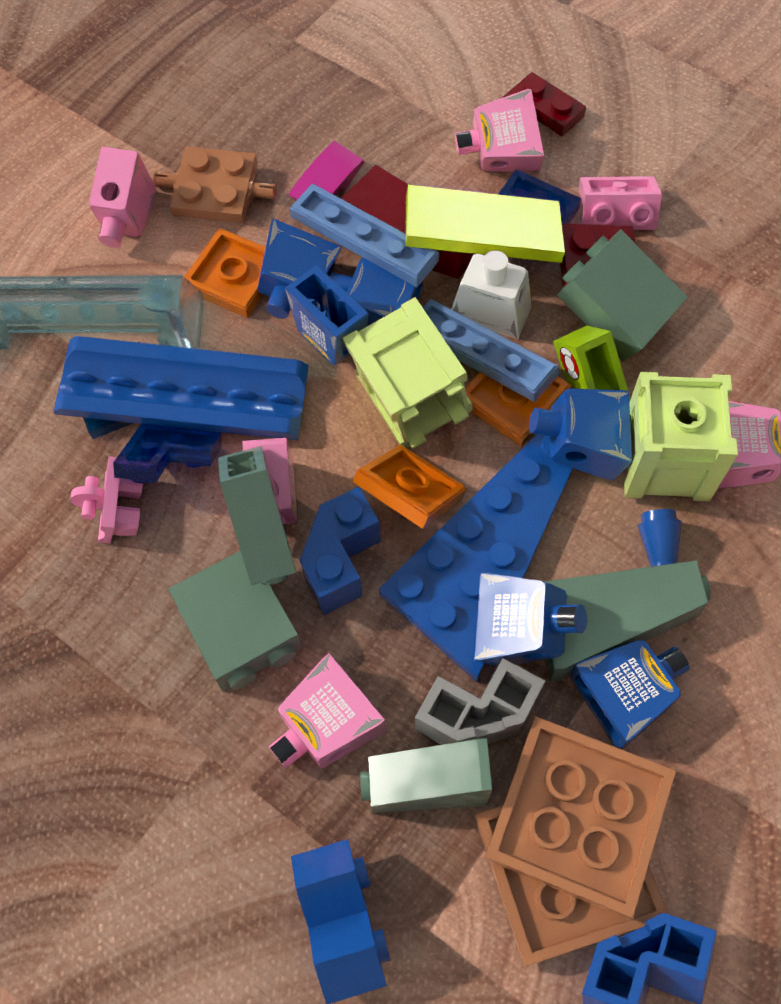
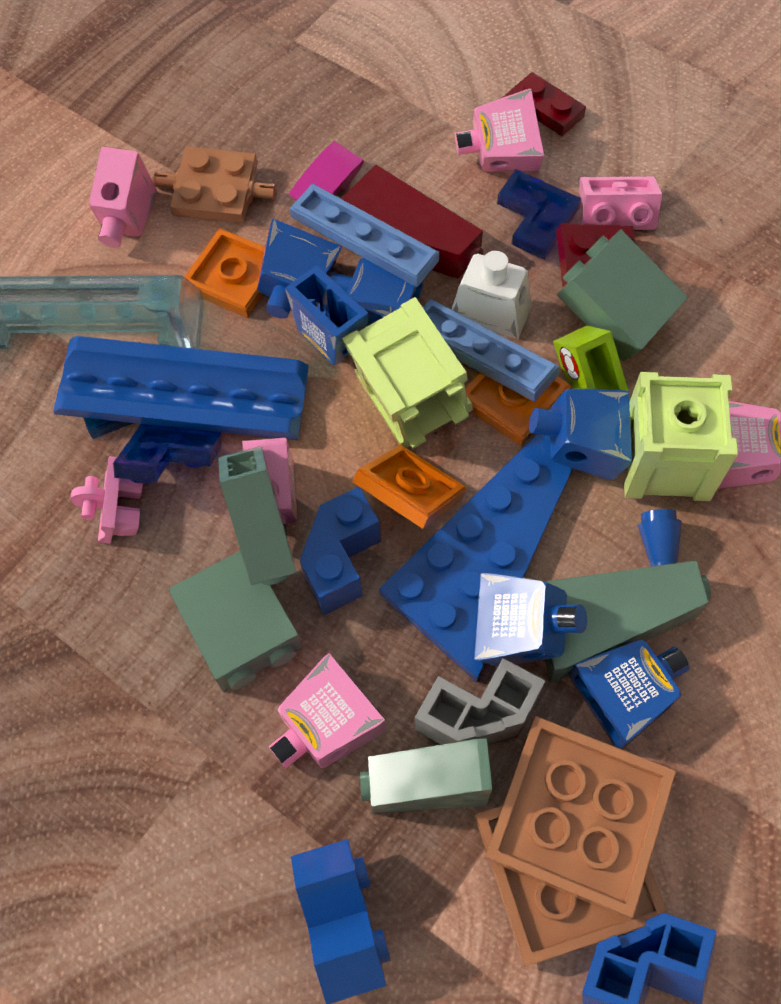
neon yellow tile [405,185,565,263] -> none

